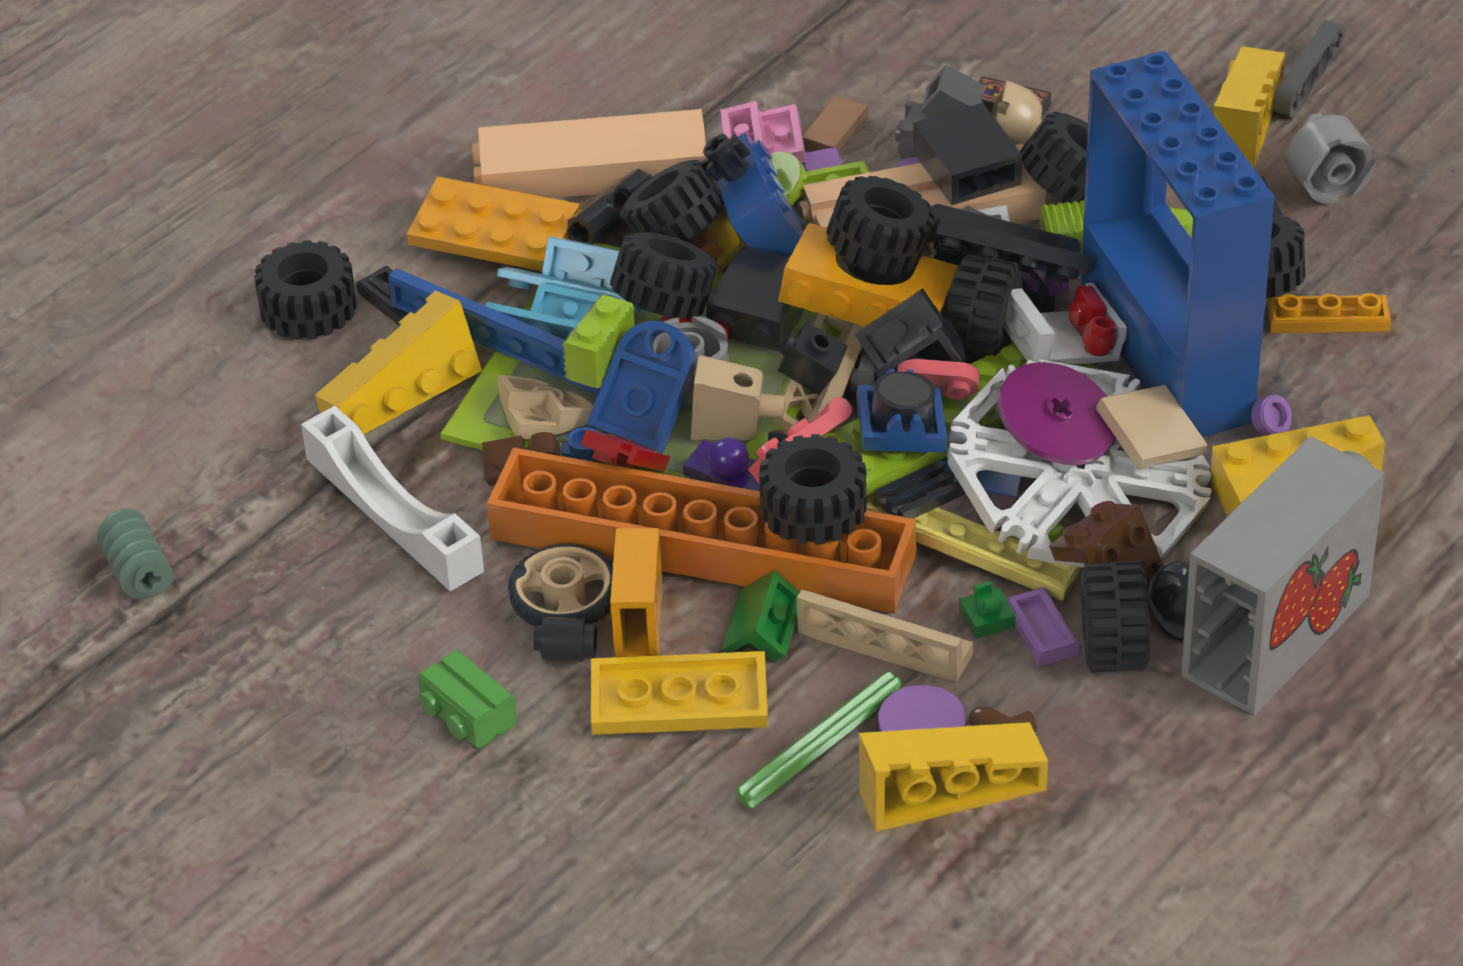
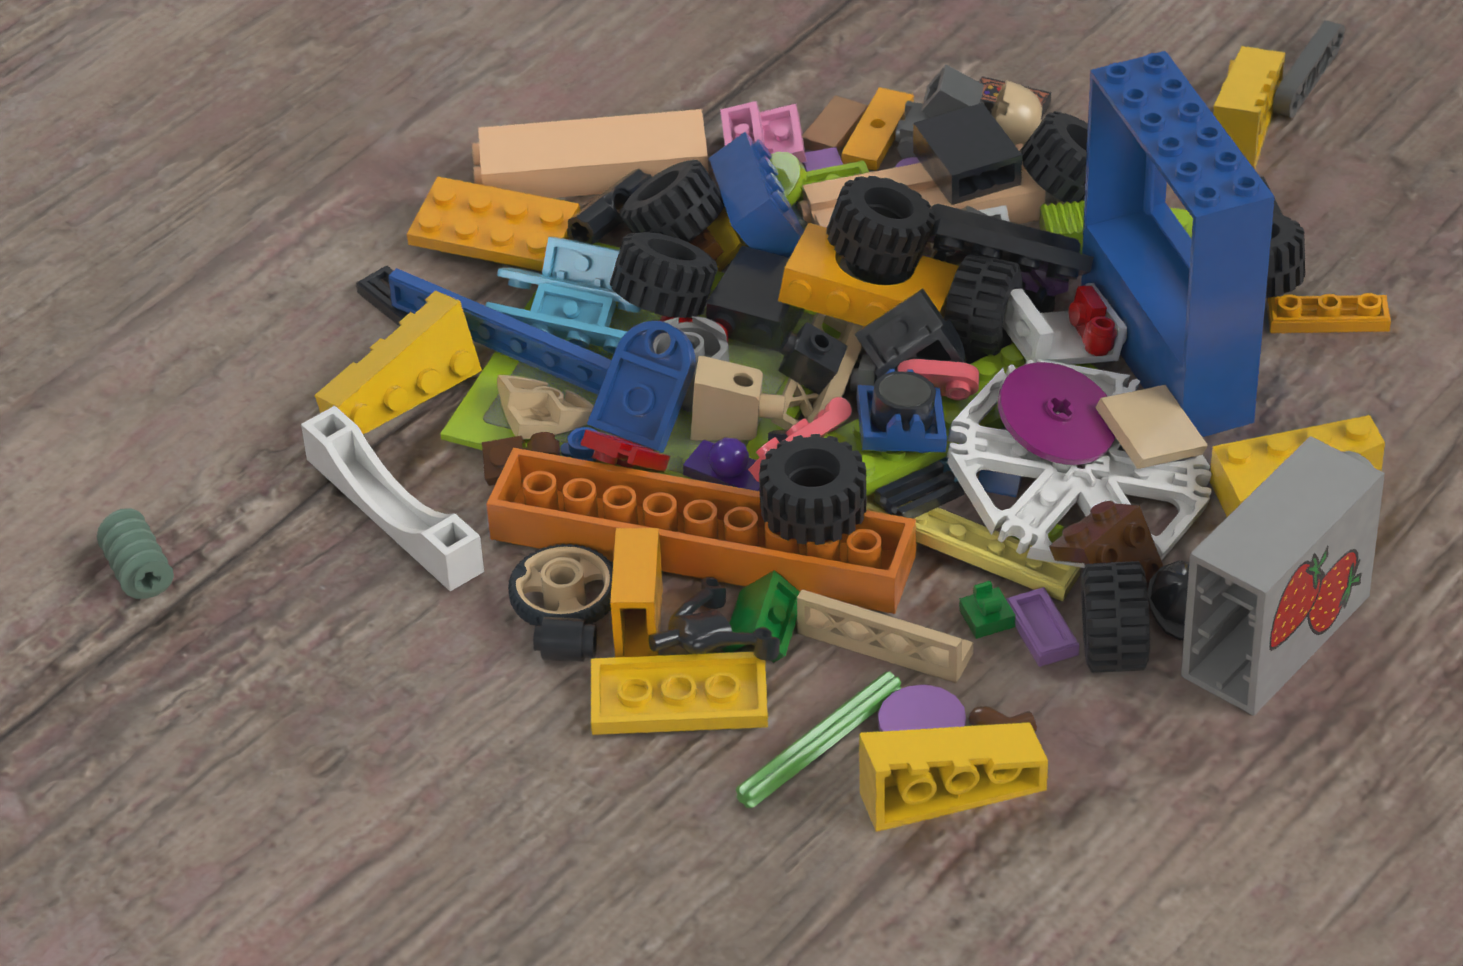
black tyre [254,240,357,340] -> none
bright green brick [418,650,517,749] -> none
lime brick [562,294,635,388] -> none
black gear [701,134,751,182] -> none
medium lavender tile [1251,395,1292,436] -> none
light grey brick [1283,113,1376,204] -> none
none -> black piece [648,577,780,660]
none -> light orange tile [841,87,914,171]

